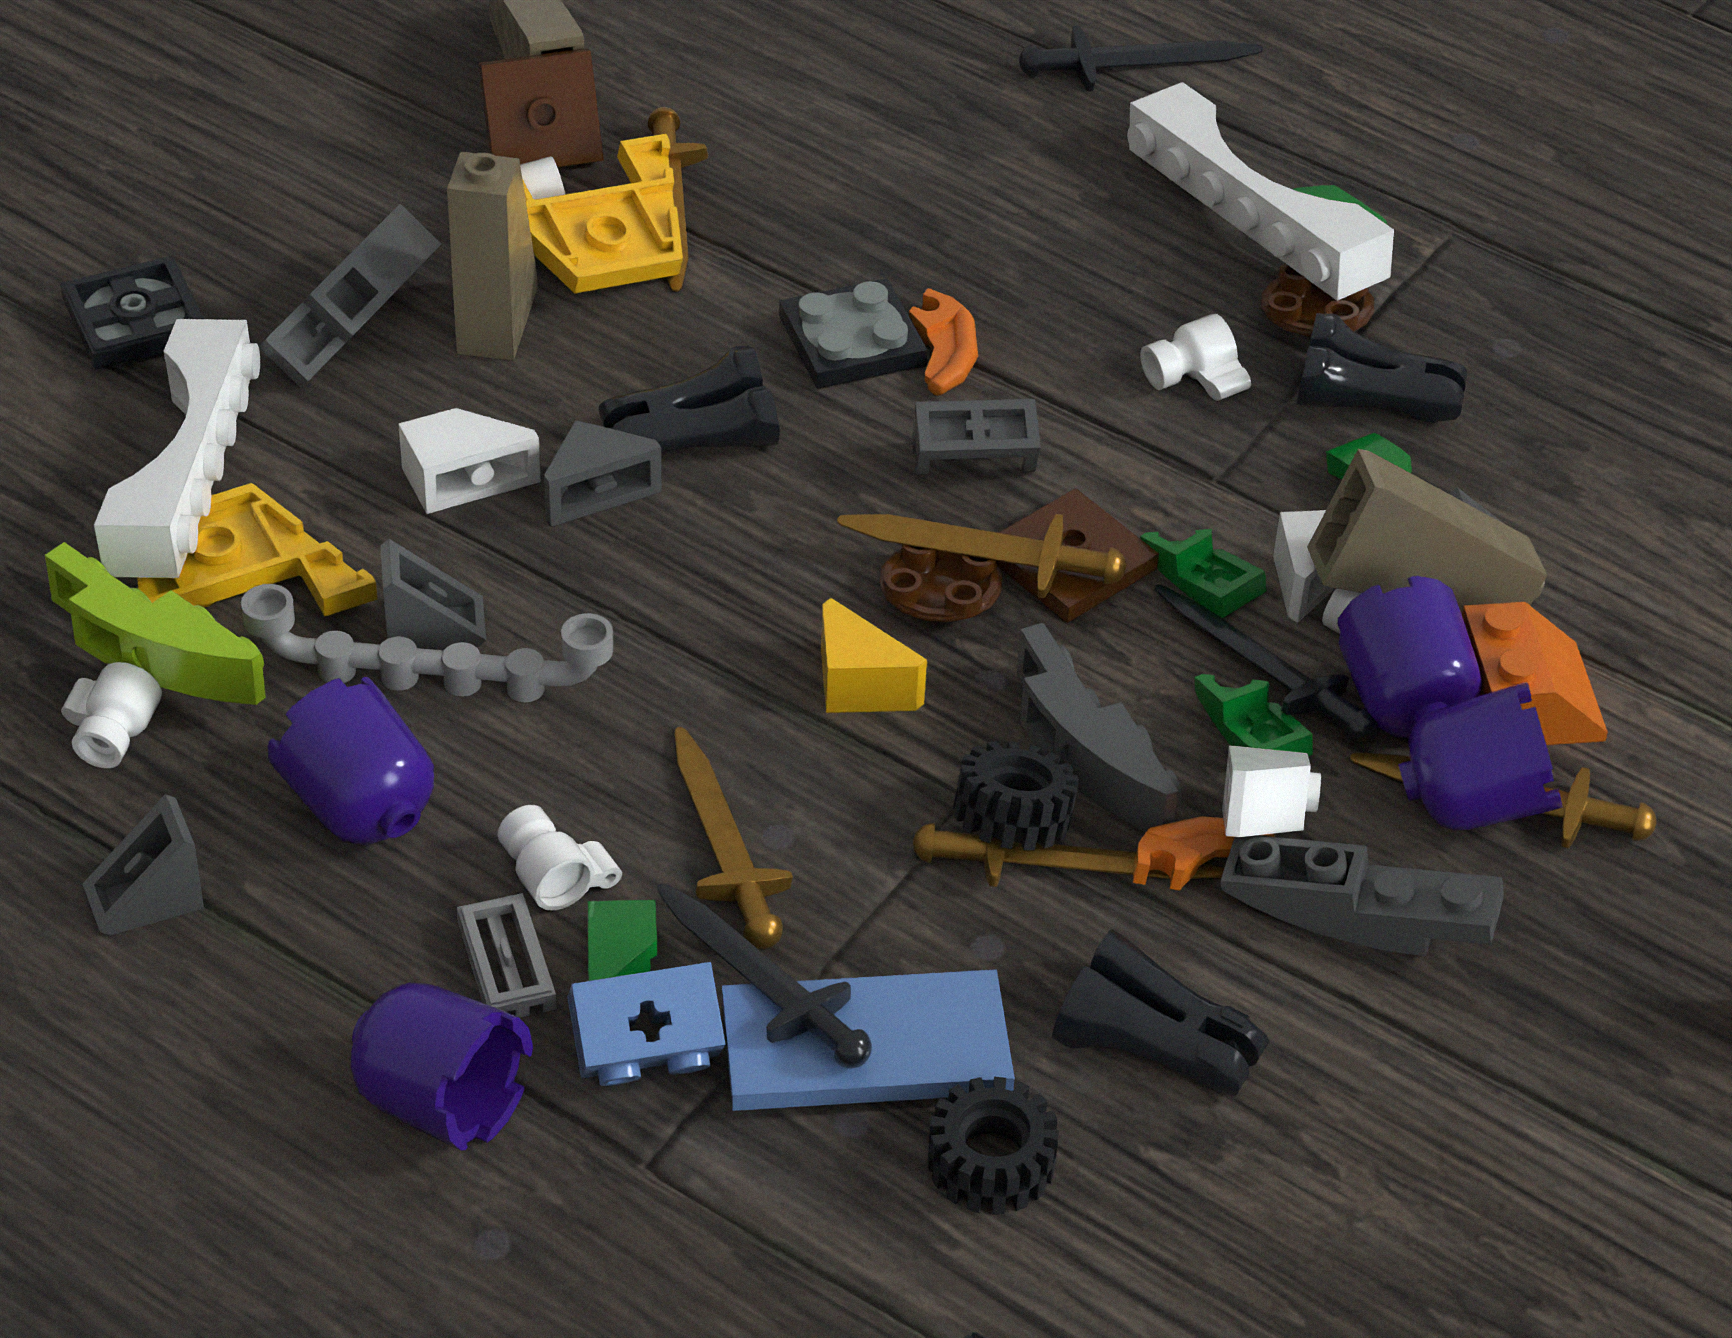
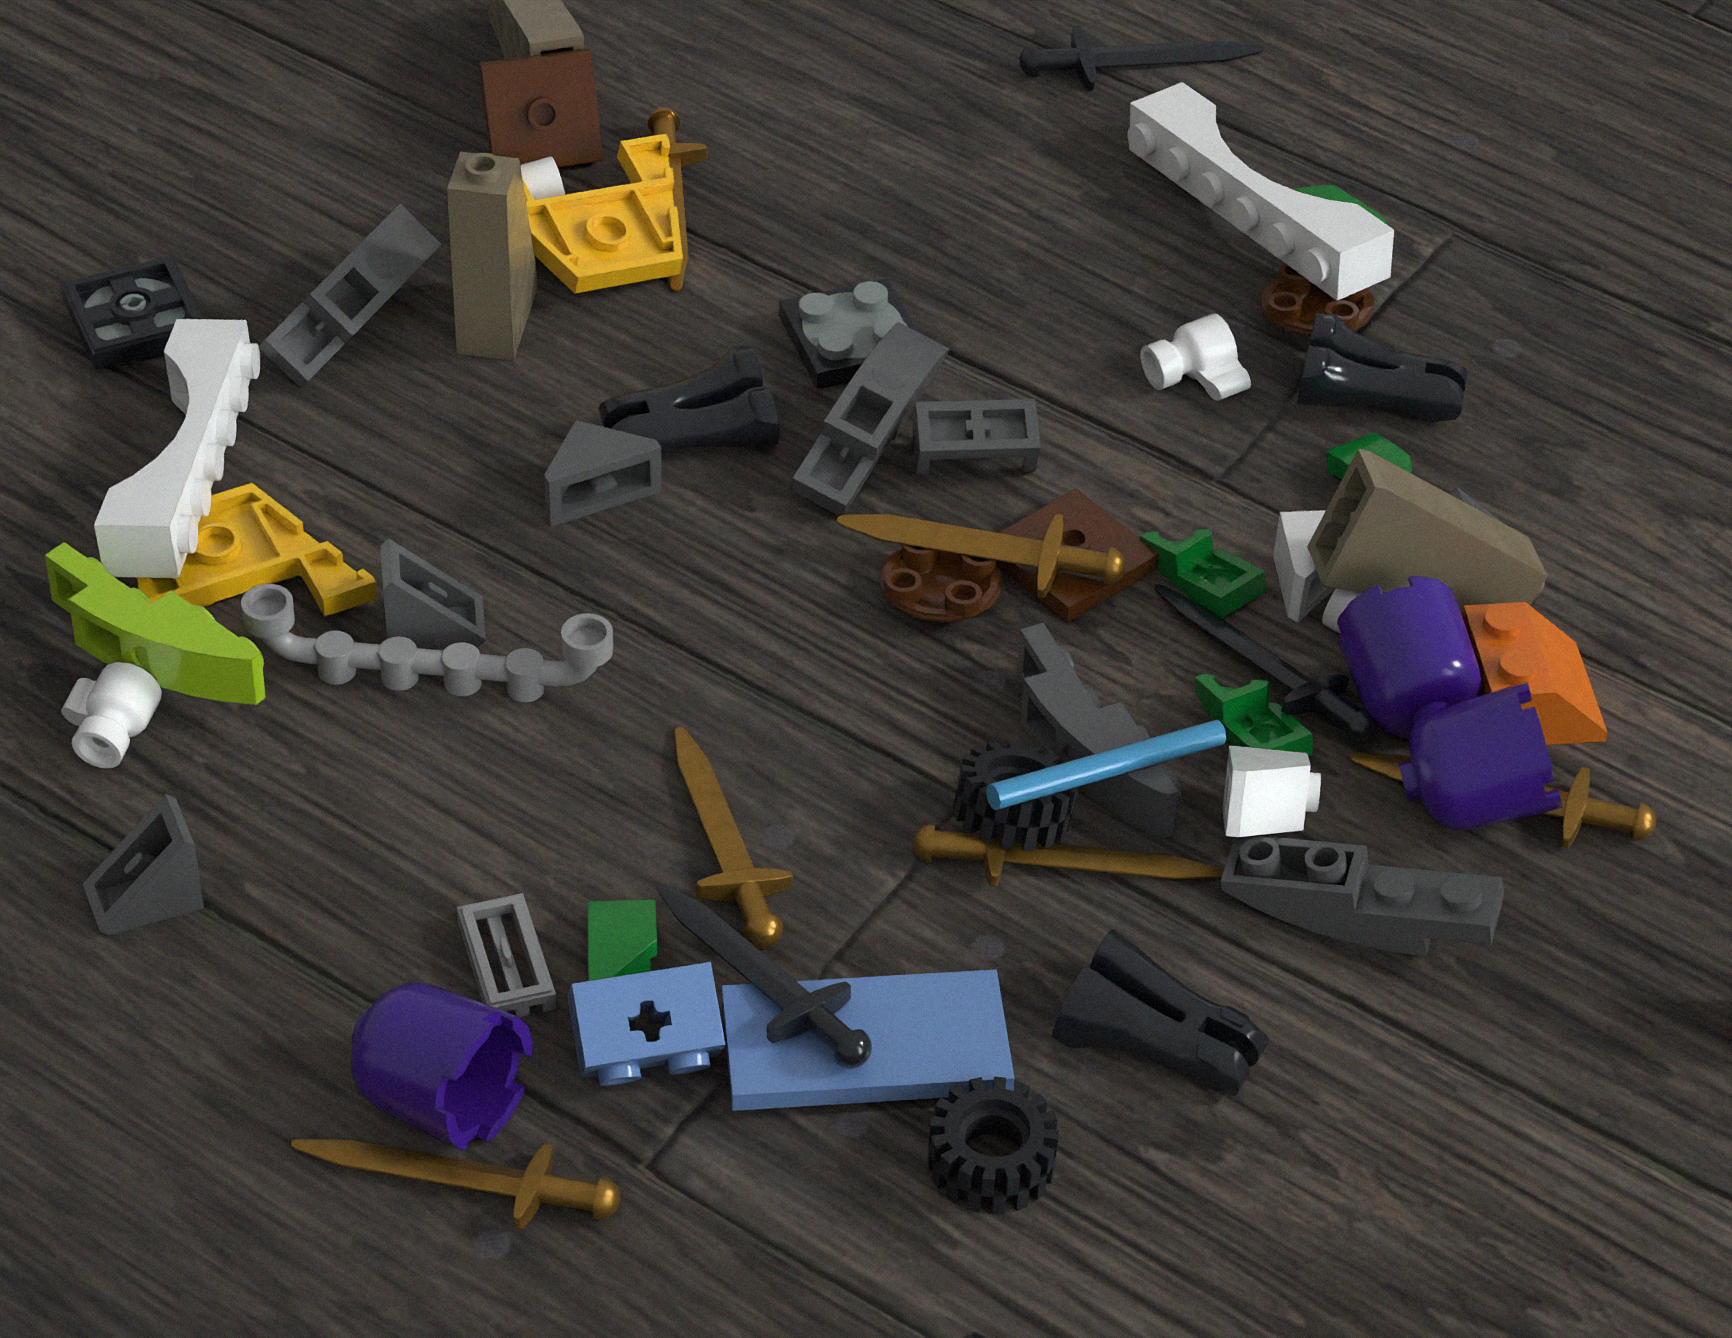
dark purple cylinder [267,677,434,845] -> none
white slope [399,408,541,514] -> none
white piece [497,805,622,911] -> none
yellow slope [821,598,927,713] -> none
orange piece [909,288,978,396] -> none
orange piece [1133,816,1275,891] -> none
none -> pearl gold sword [291,1139,620,1229]
none -> dark grey slope [790,322,949,516]
none -> dark azure bar [986,720,1226,810]

